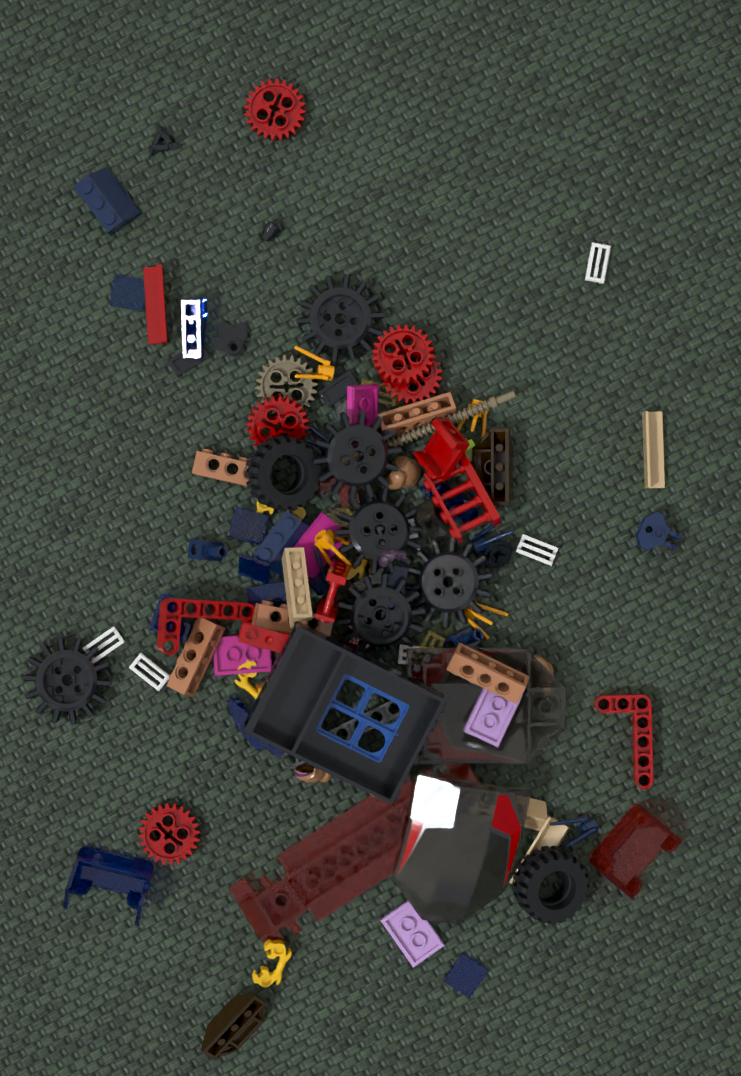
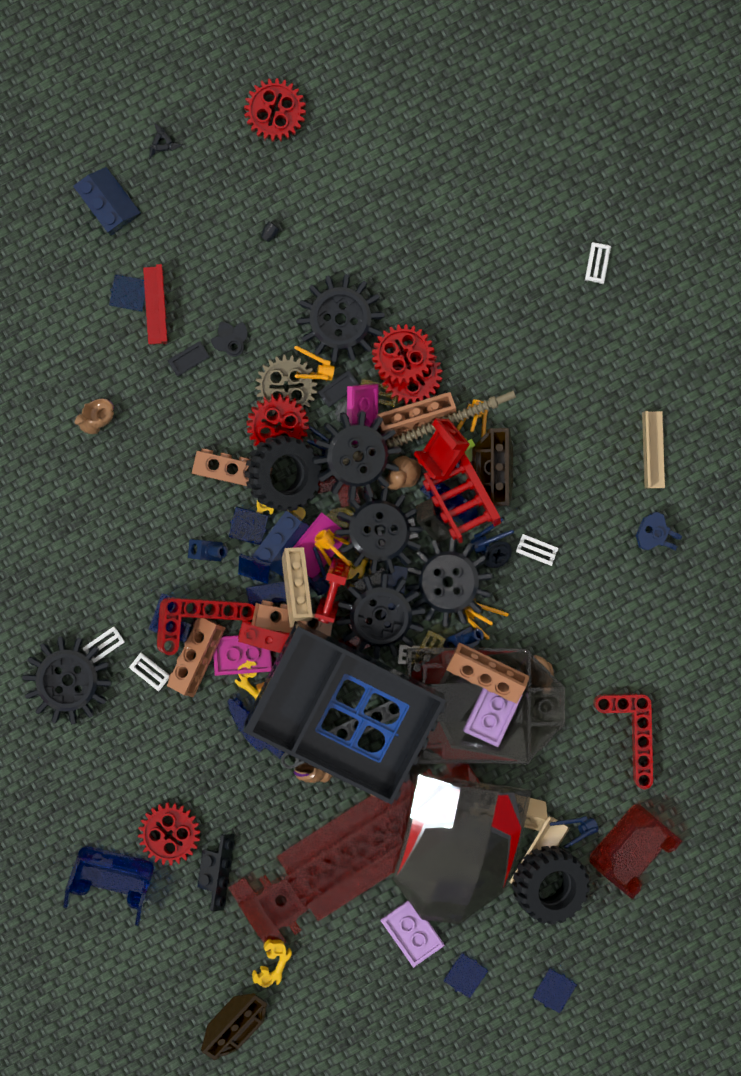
clear blue slope [181,298,207,358] -> none
clear purple arm [379,548,407,567] -> none
none -> medium nougat hair [75,398,114,434]
none -> black bracket [197,833,235,911]
none -> clear blue piece [532,968,577,1013]

